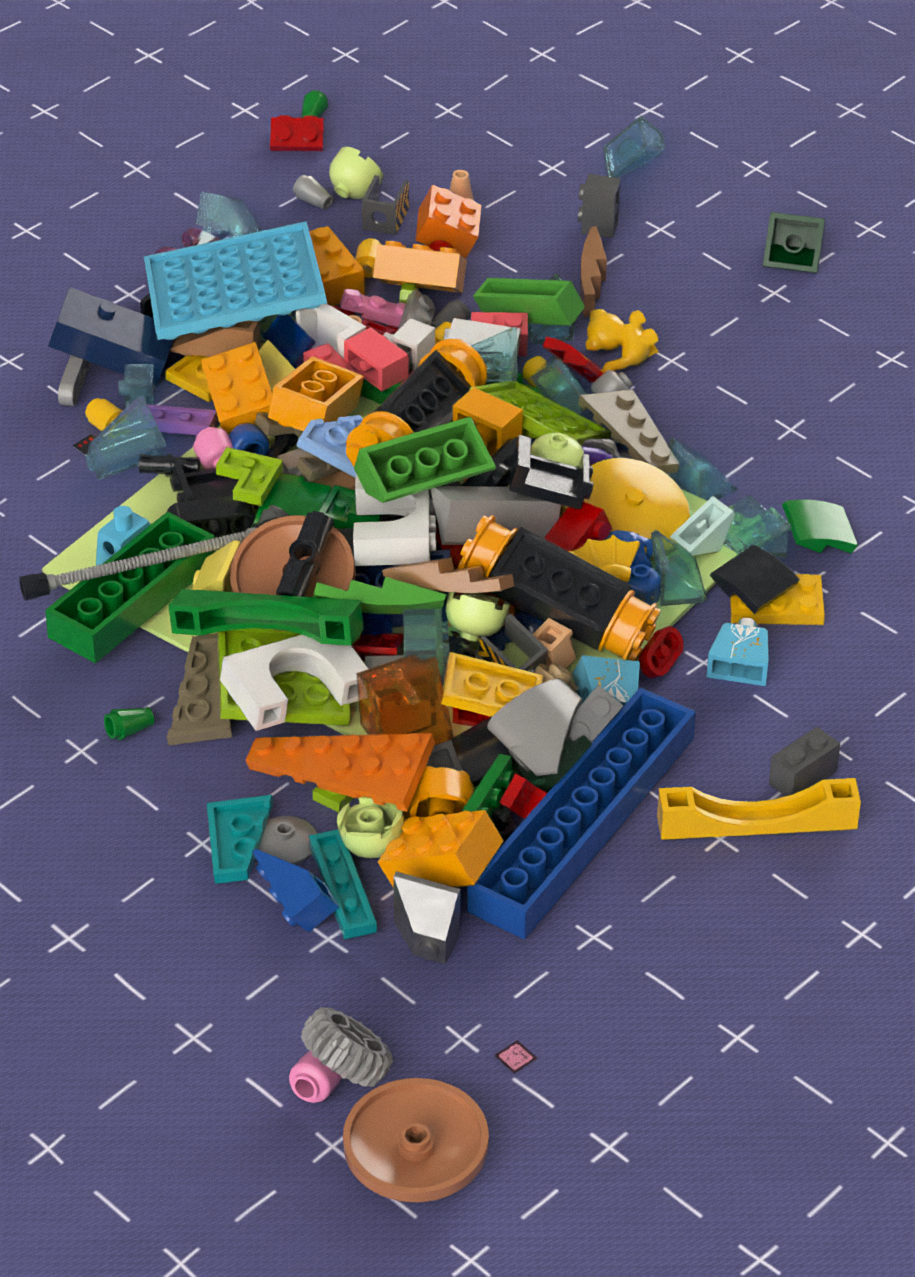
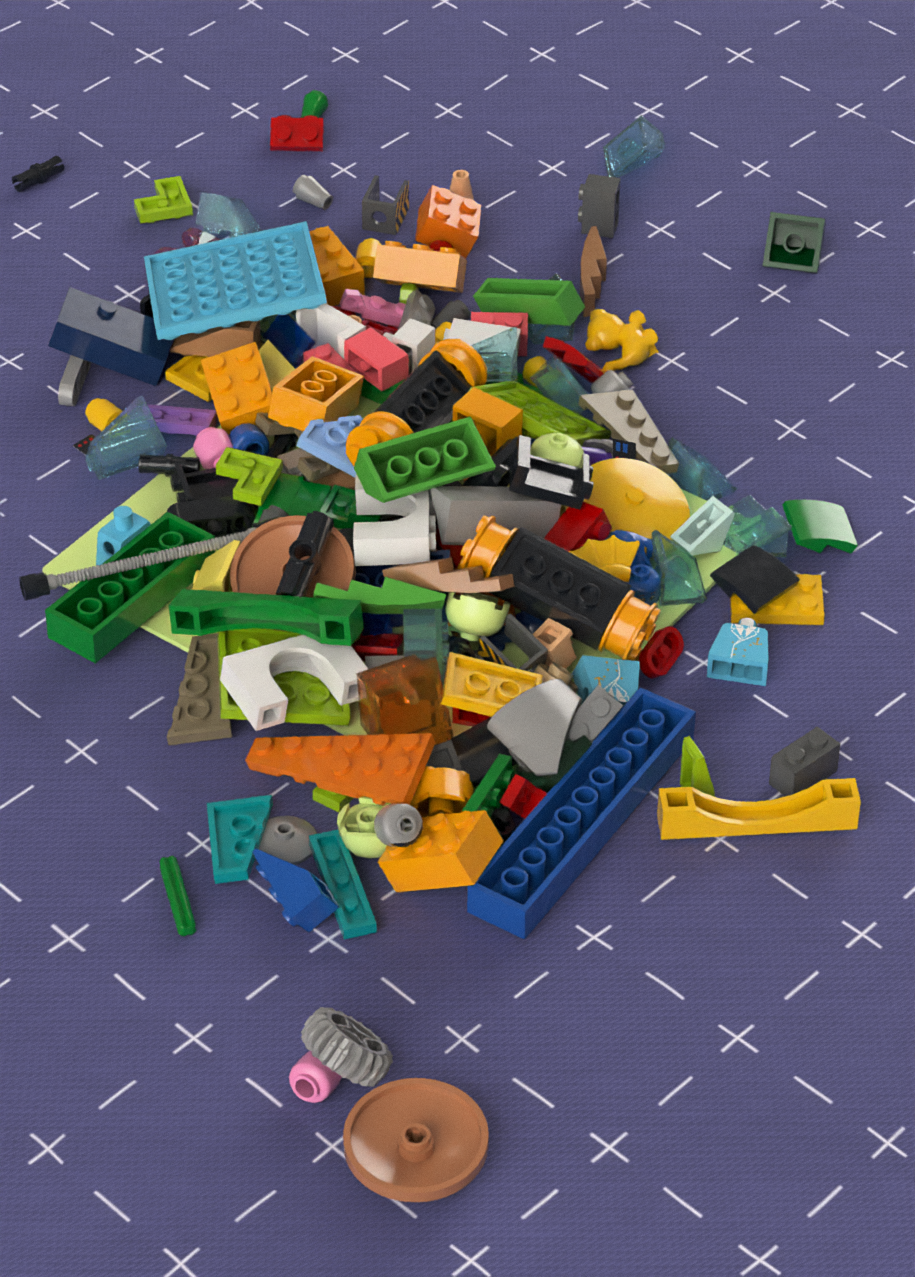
green cone [104,707,154,740] -> none
clear light blue brick [118,364,155,408] -> none
yellowish green cylinder [329,147,384,199] -> none
slope [394,871,460,964] -> none
clear pink sticker [494,1040,537,1074] -> none
none -> black pin [12,156,65,192]
none -> lime plate [134,176,193,223]
none -> green axle [159,855,196,937]
none -> light grey head [374,804,423,847]
none -> black sticker [612,439,636,460]
none -> lime slope [680,736,715,797]

